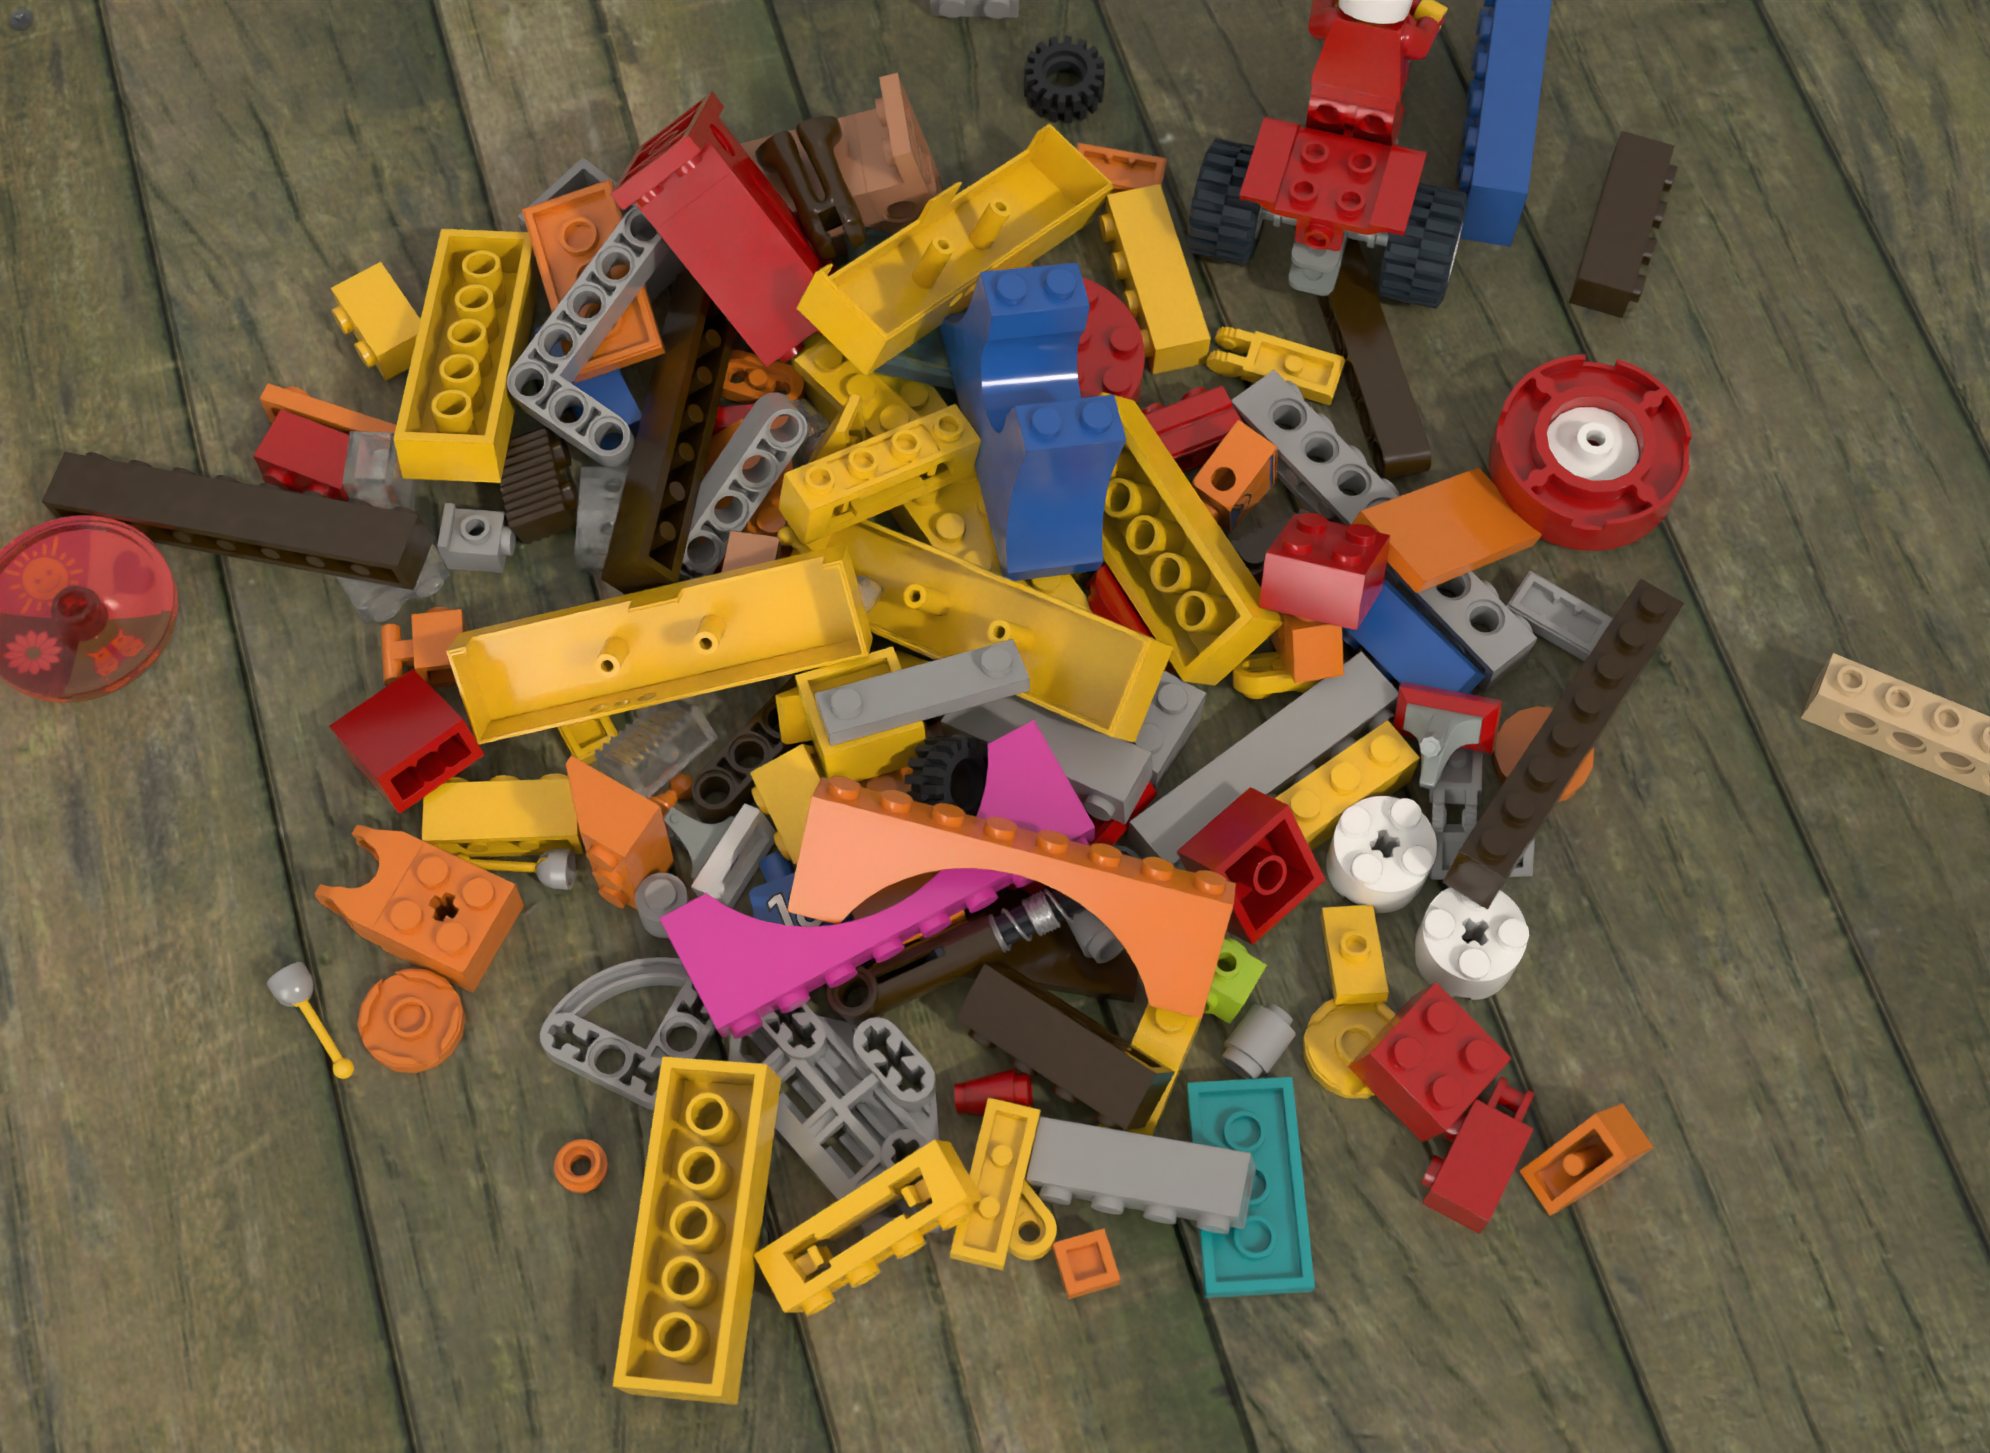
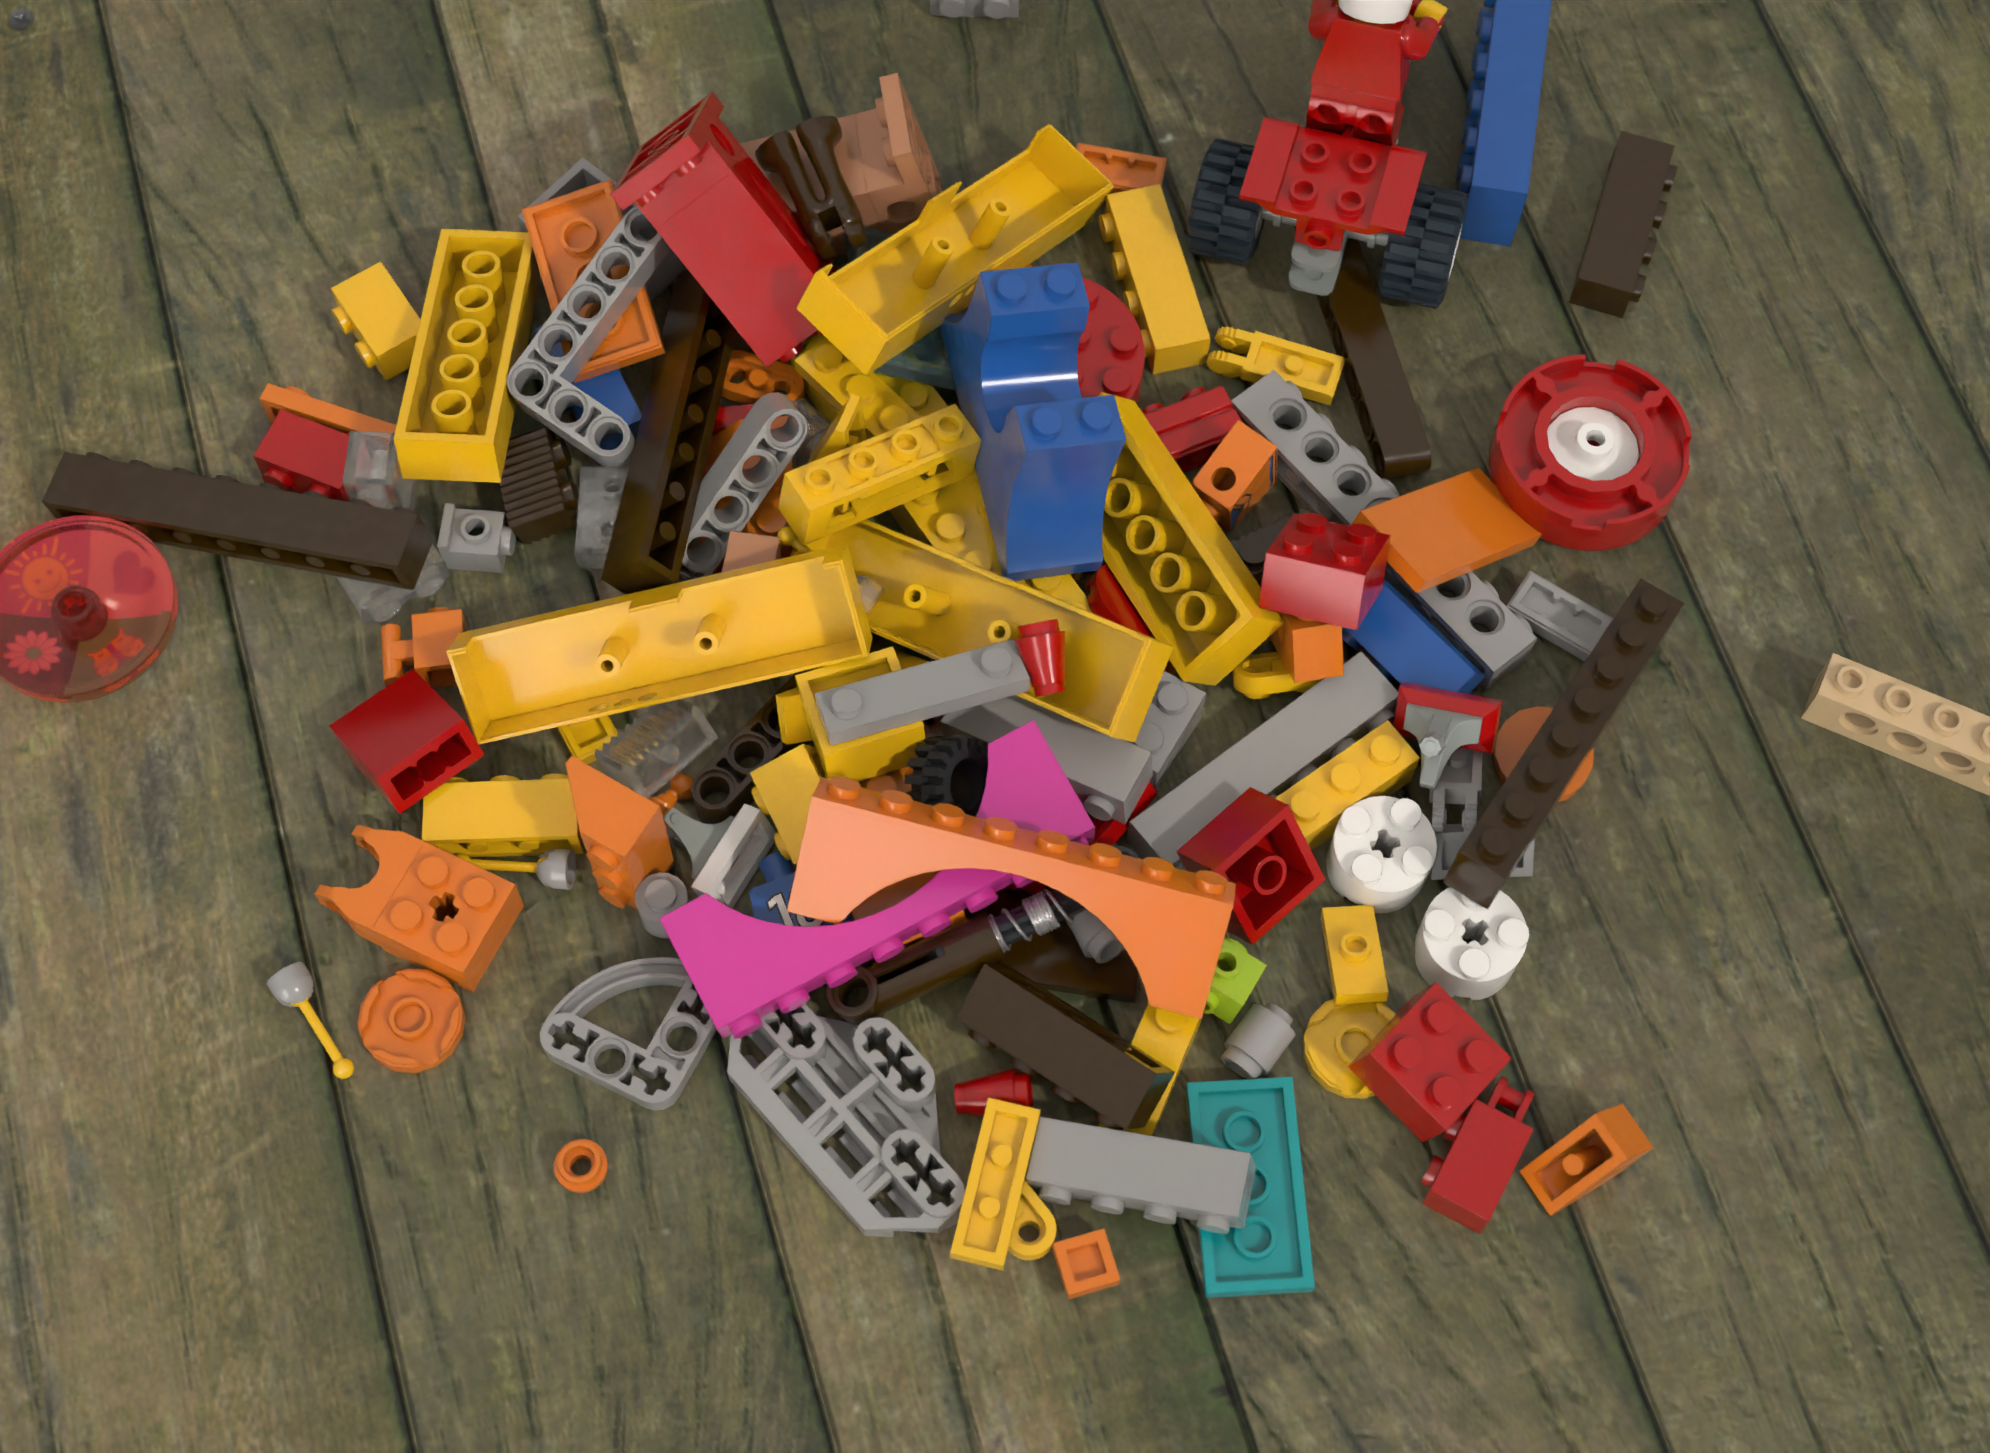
yellow brick [613,1057,781,1405] -> none
yellow brick [754,1139,982,1316] -> none
black tyre [1024,35,1105,124] -> none
none -> red cone [1014,619,1066,697]

